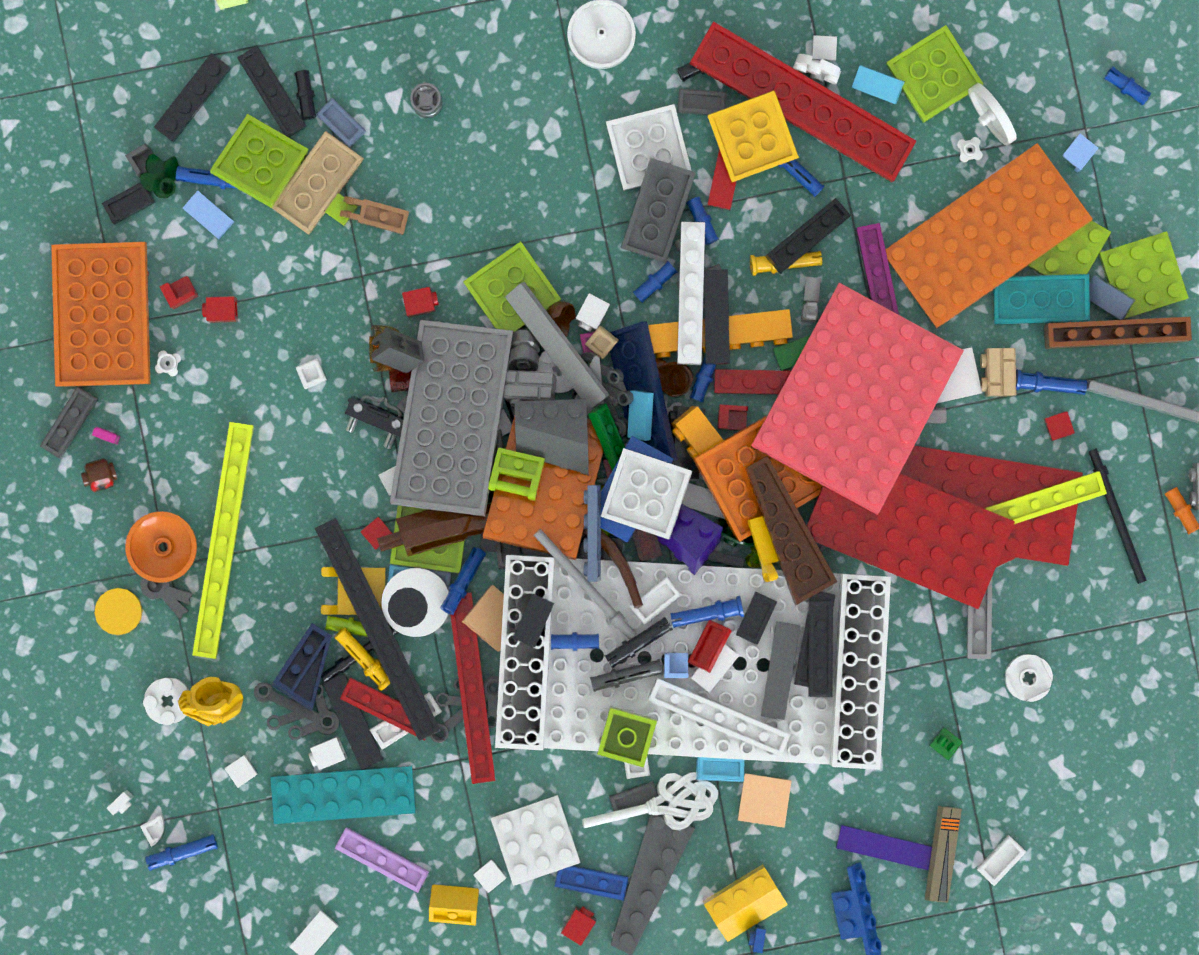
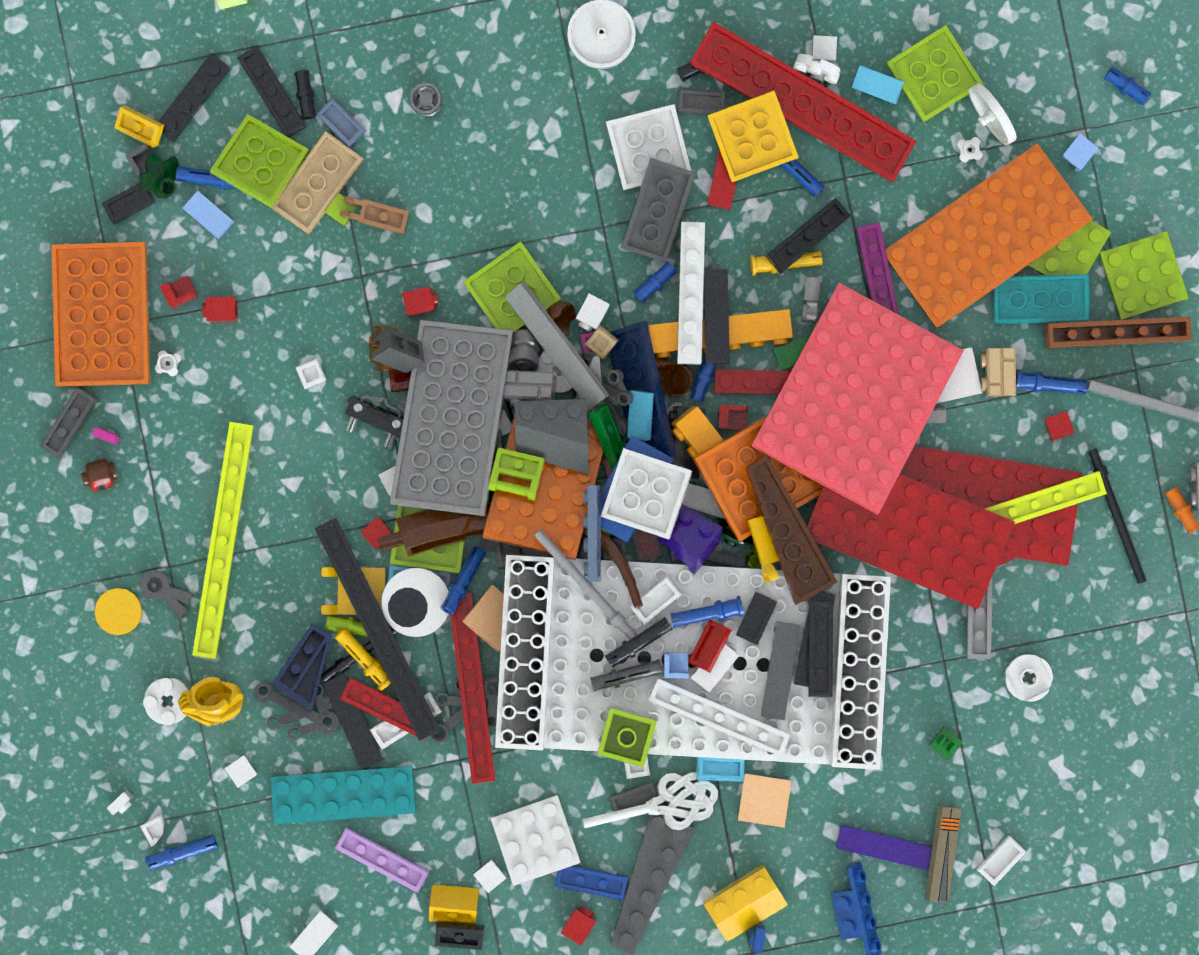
orange dish [125,511,197,583] -> none
white brick [309,736,347,770] -> none
black tile [513,593,554,648] -> none
blue pin [551,632,599,651] -> none
blue pin [686,196,719,246] -> none
sand blue tile [1089,275,1135,320] -> none
none -> yellow plate [114,105,164,148]
none -> black plate [435,921,484,950]

